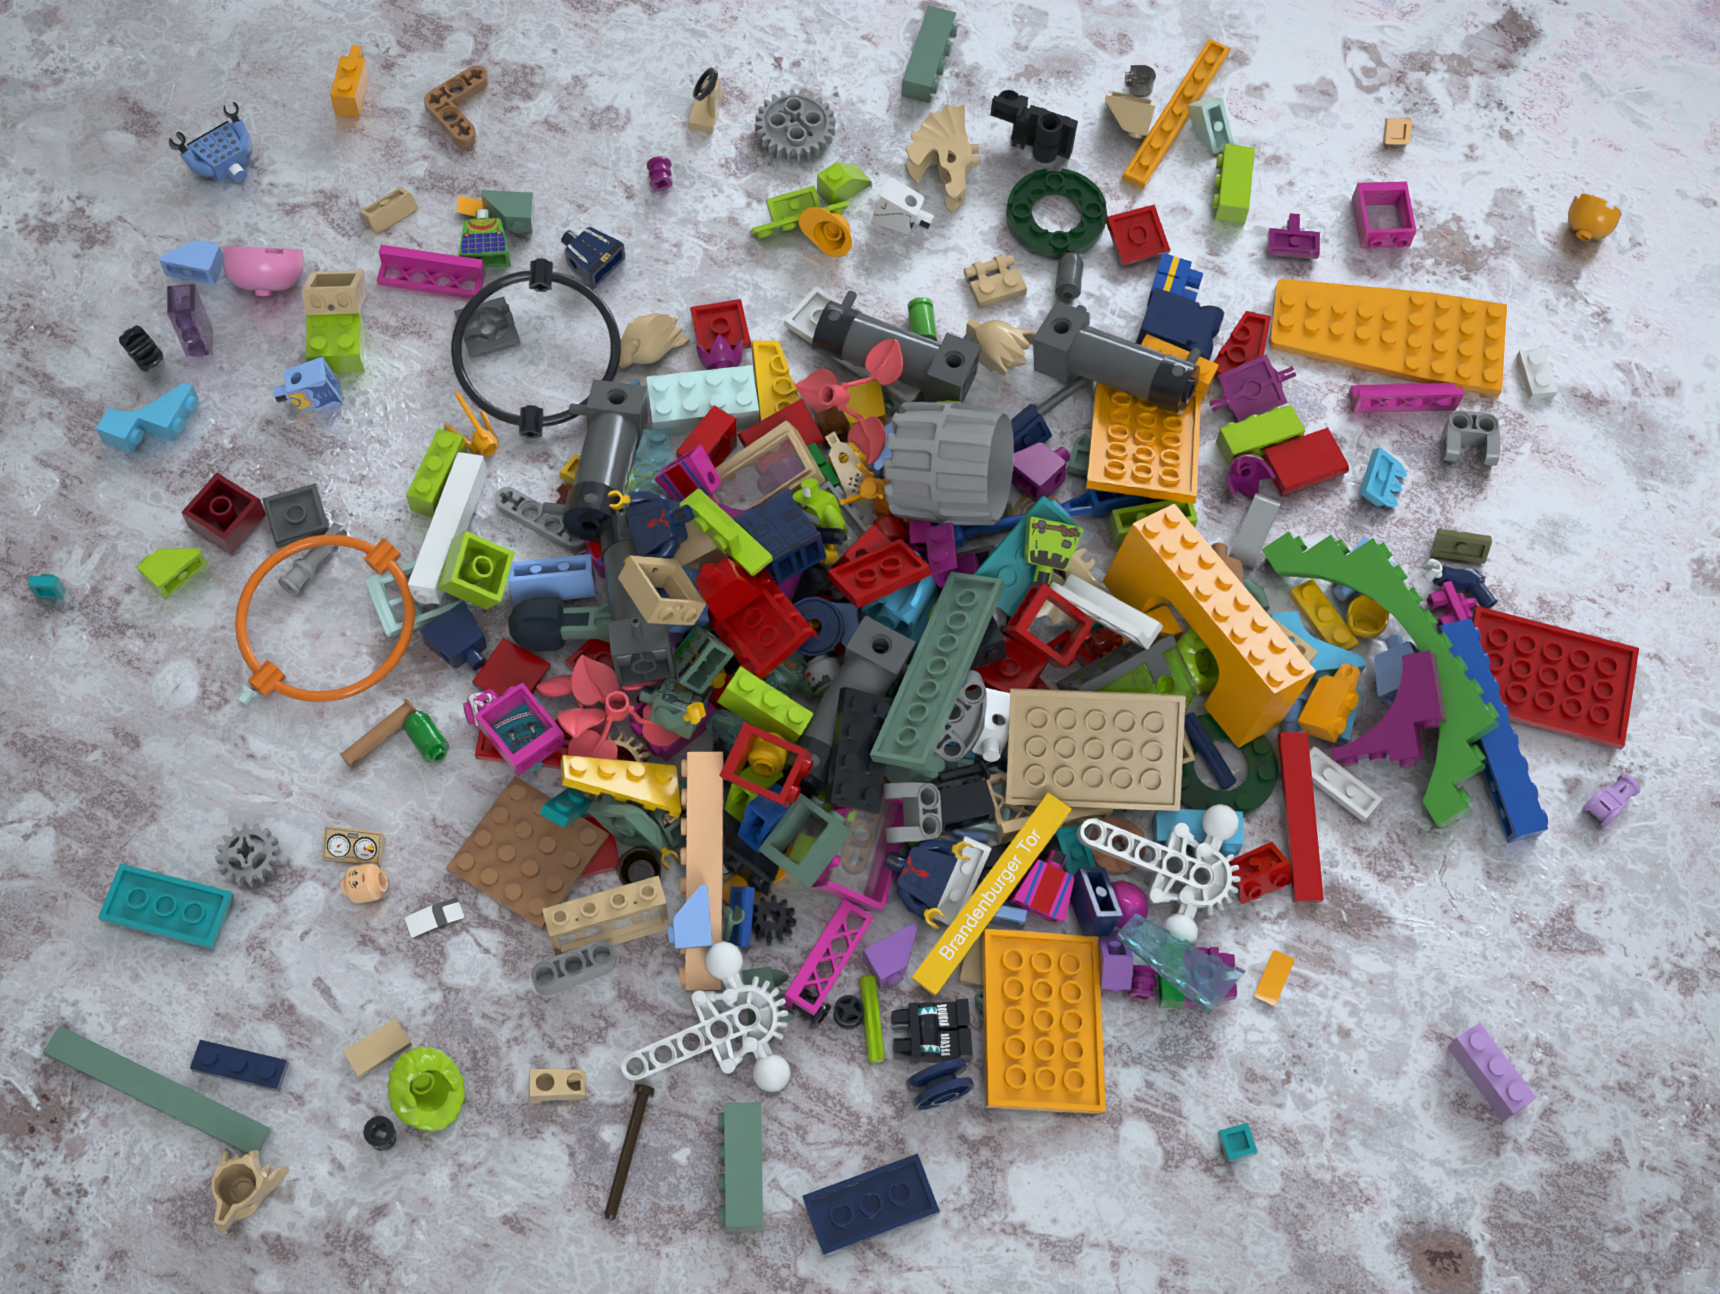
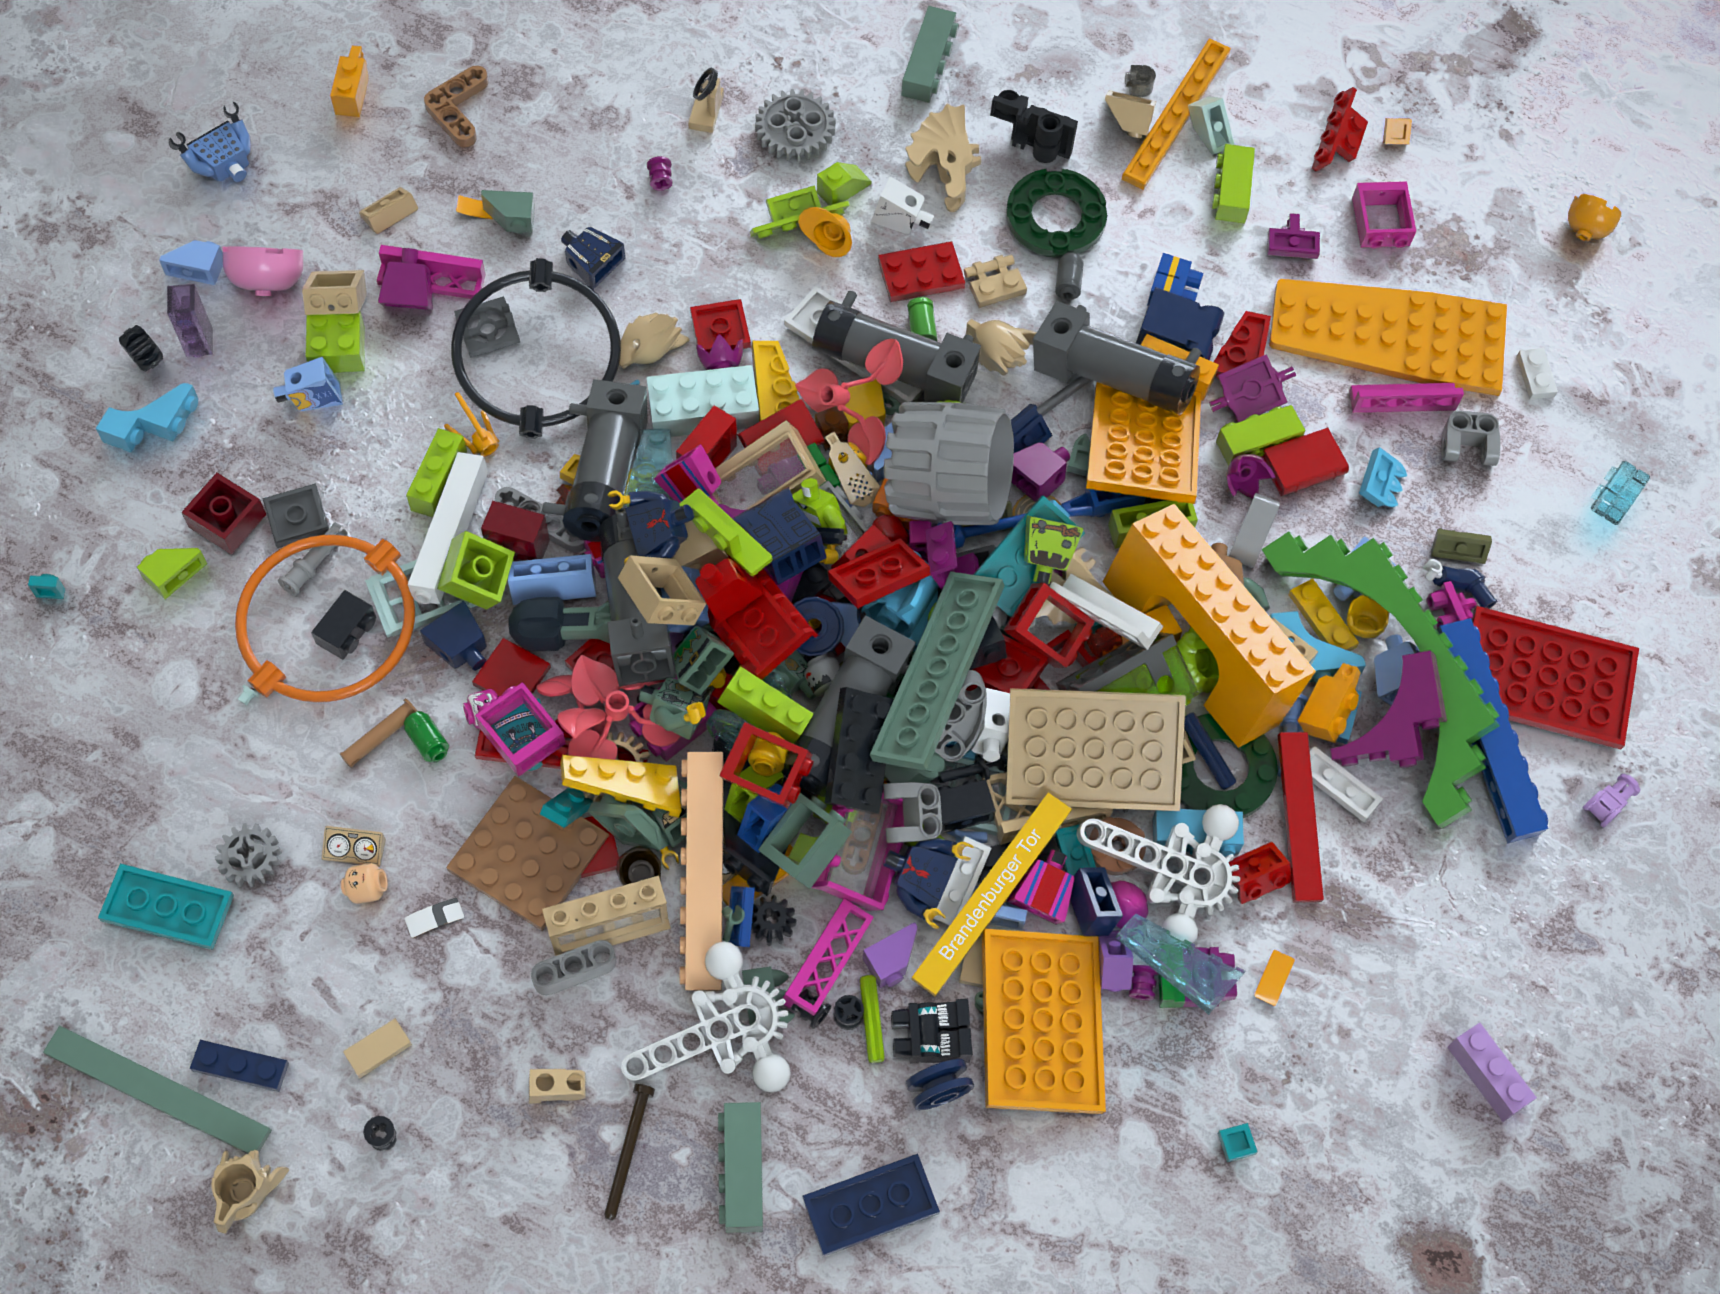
lime piece [387,1046,465,1132] -> none
torso [459,209,511,268] -> none
light blue slope [668,885,713,950] -> none
light orange plant [839,463,886,505] -> none
red plate [1105,204,1171,267] -> none
none -> black brick [311,590,376,660]
none -> magenta torso [378,248,433,310]
none -> dark red brick [481,500,550,561]
none -> red plate [878,241,965,303]
none -> red bracket [1312,87,1369,172]
none -> clear light blue brick [1590,461,1650,525]

